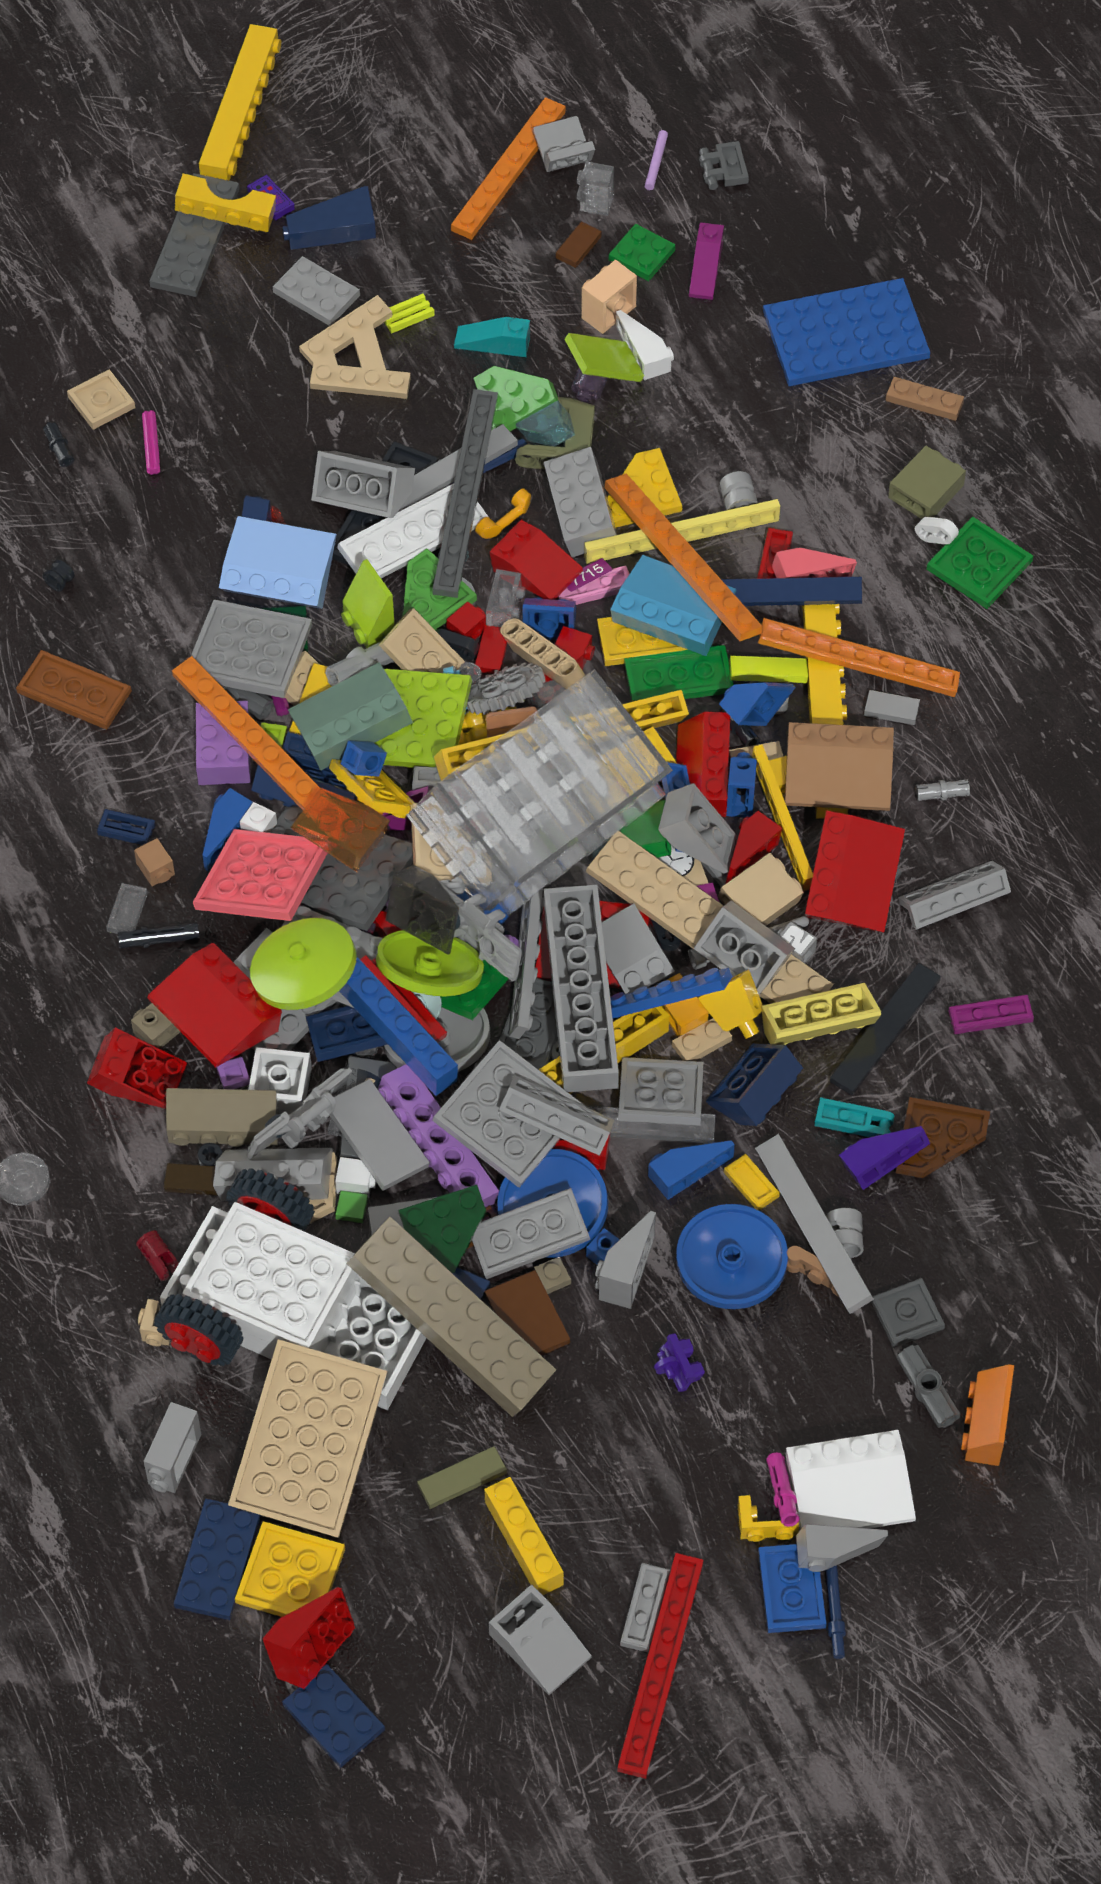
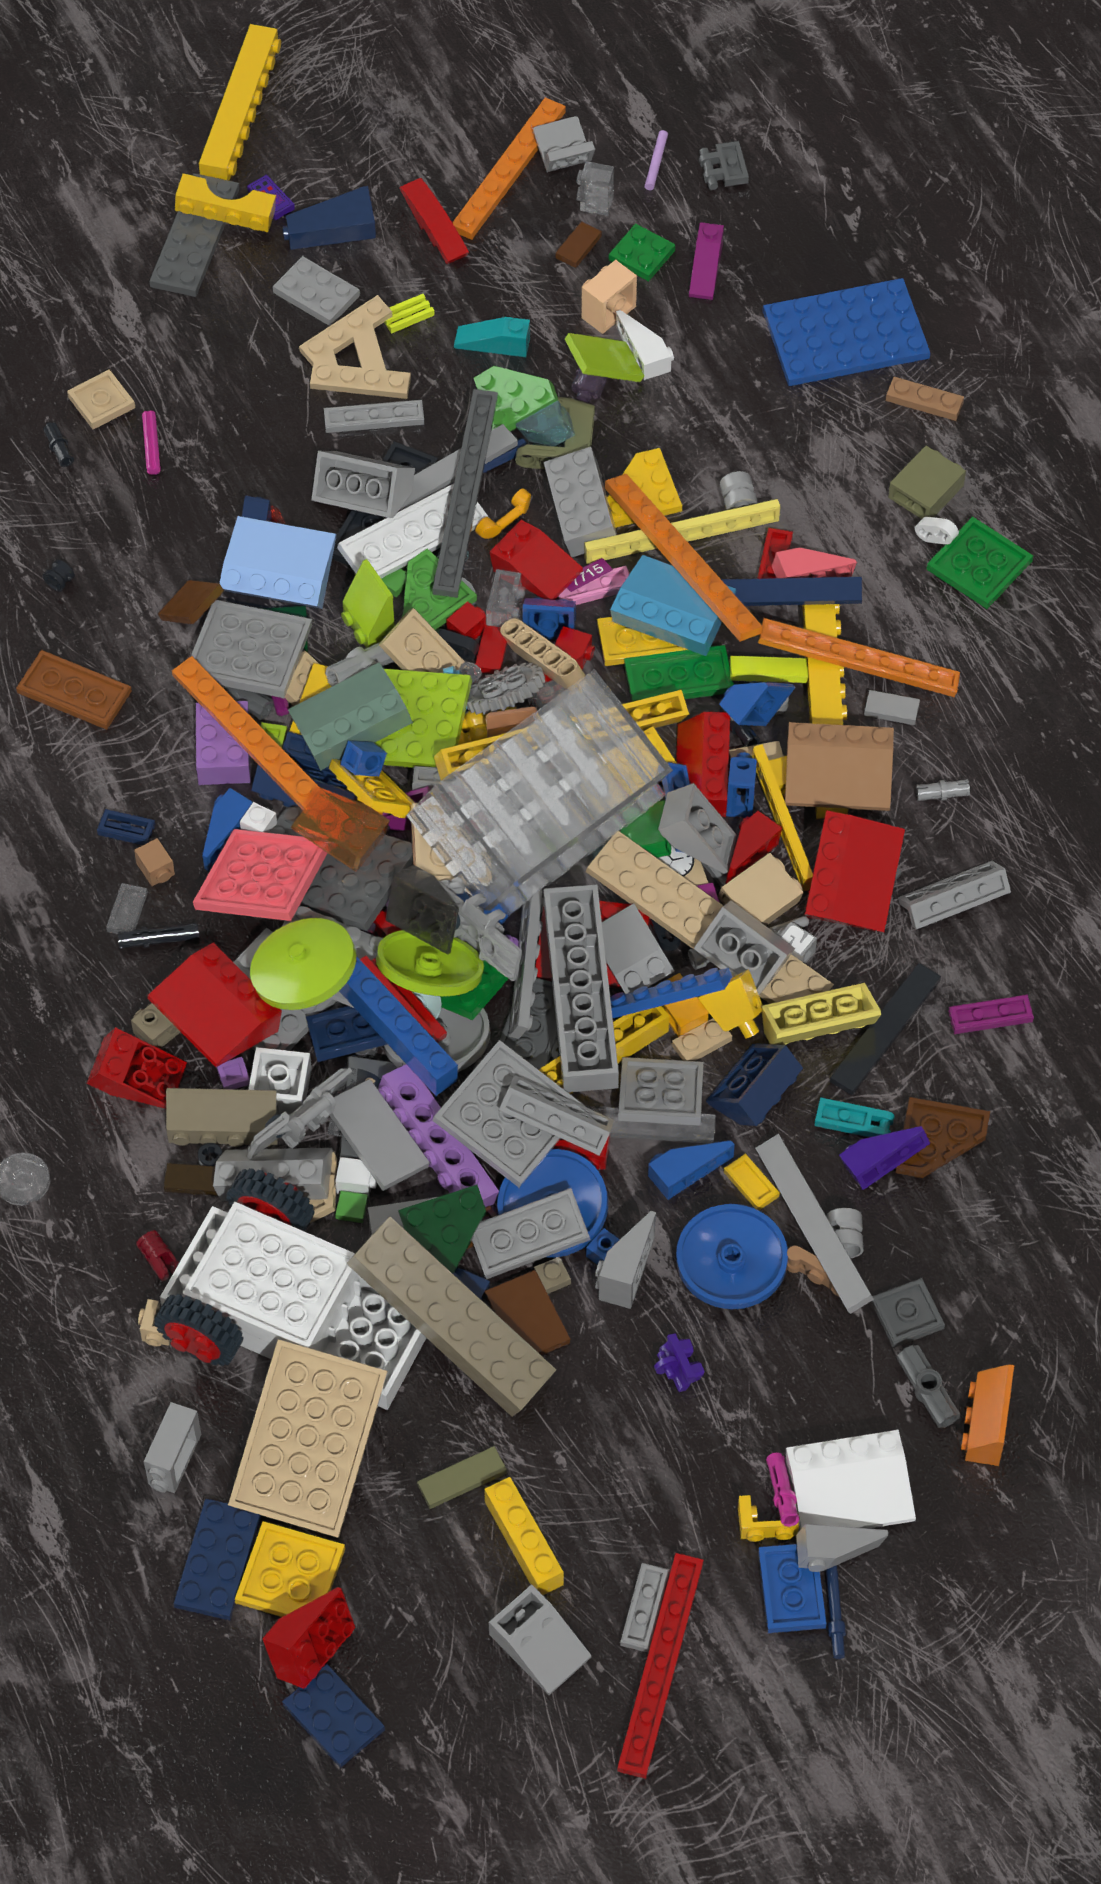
none -> reddish brown tile [158,580,224,624]
none -> light grey tile [324,400,424,433]
none -> bright green tile [381,568,407,597]
none -> red slope [399,178,469,264]

